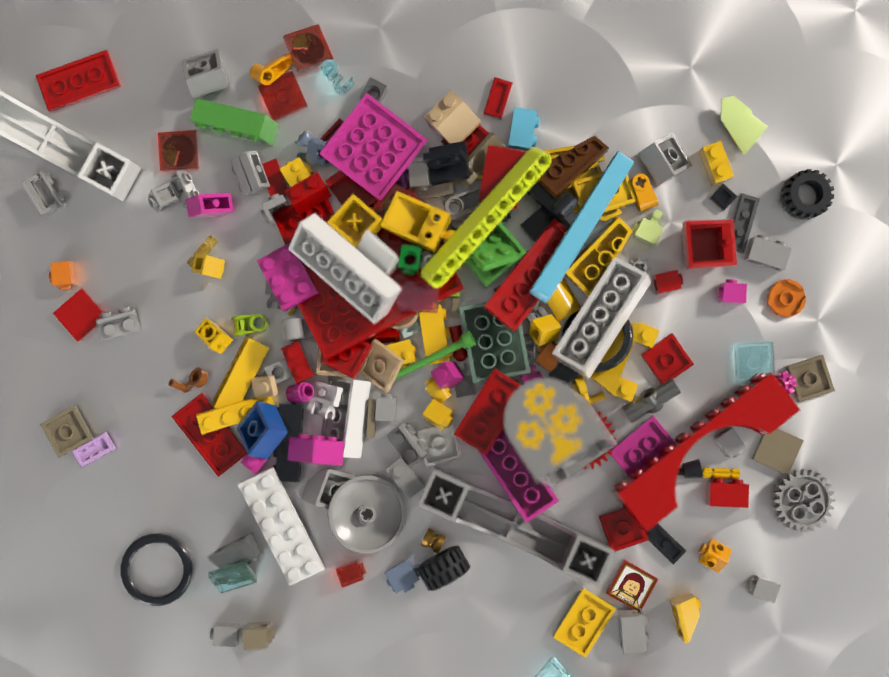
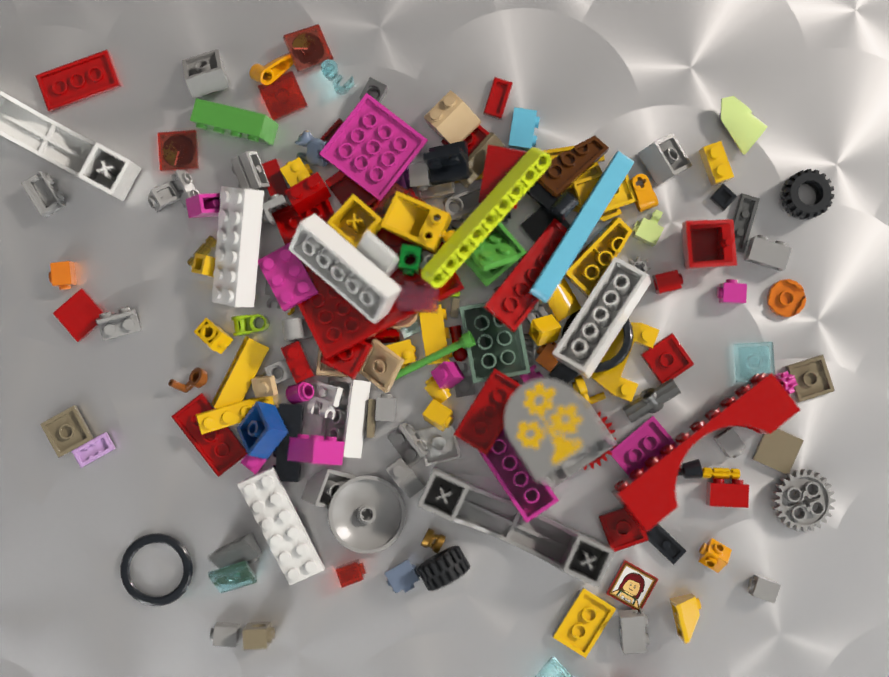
none -> white brick [212,186,264,307]

